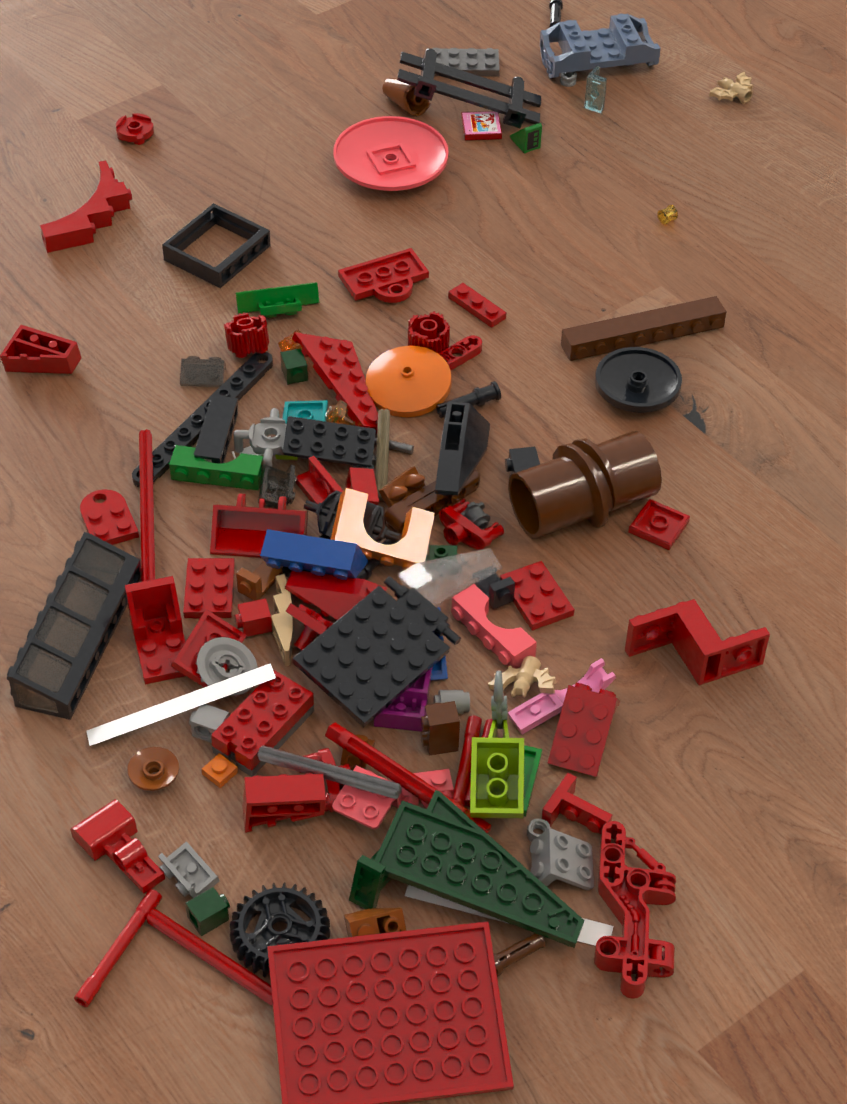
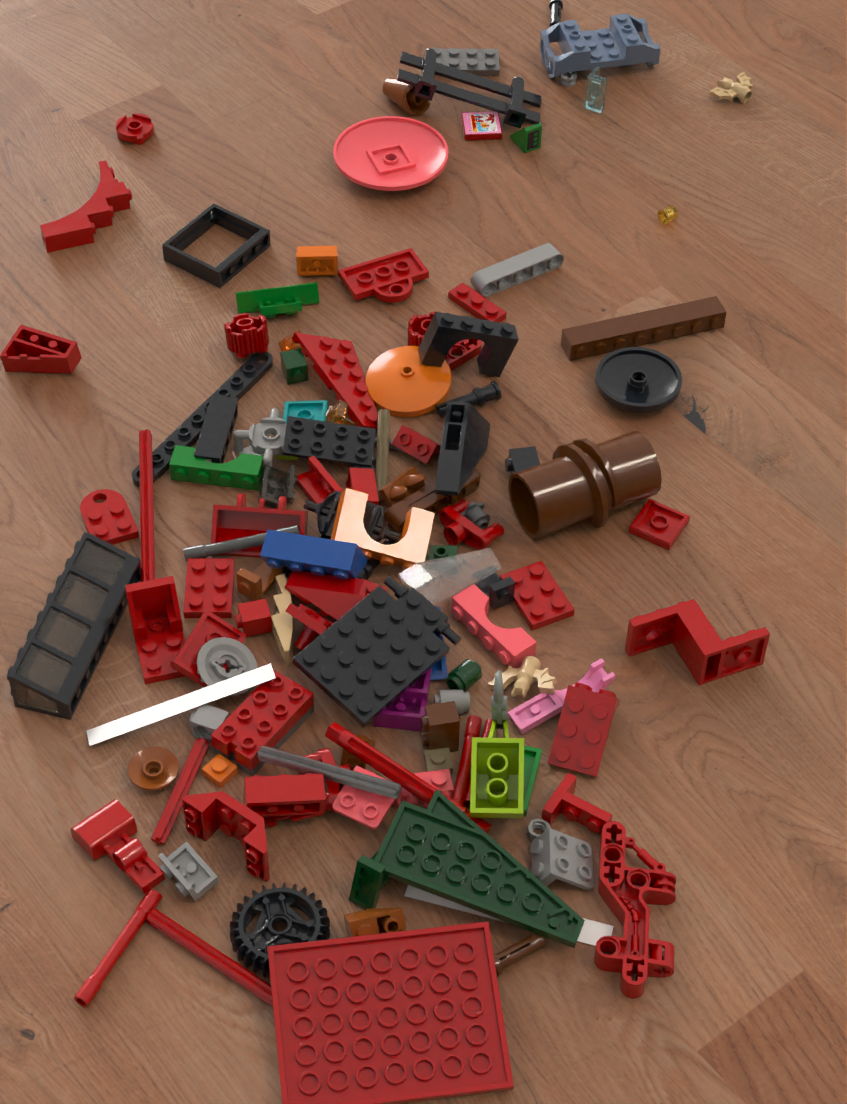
clear smoke bracket [180,356,226,387] -> none
dark green brick [185,887,230,936] -> none
none -> red axle [151,738,210,845]
none -> red slope [182,791,270,882]
none -> dark grey piece [183,525,300,562]
none -> orange bracket [296,246,338,276]
none -> red bracket [392,425,441,464]
none -> black arch [418,312,519,377]
none -> dark tan plate [424,748,453,774]
none -> dark green brick [446,659,482,692]
none -> light grey beam [471,243,564,297]

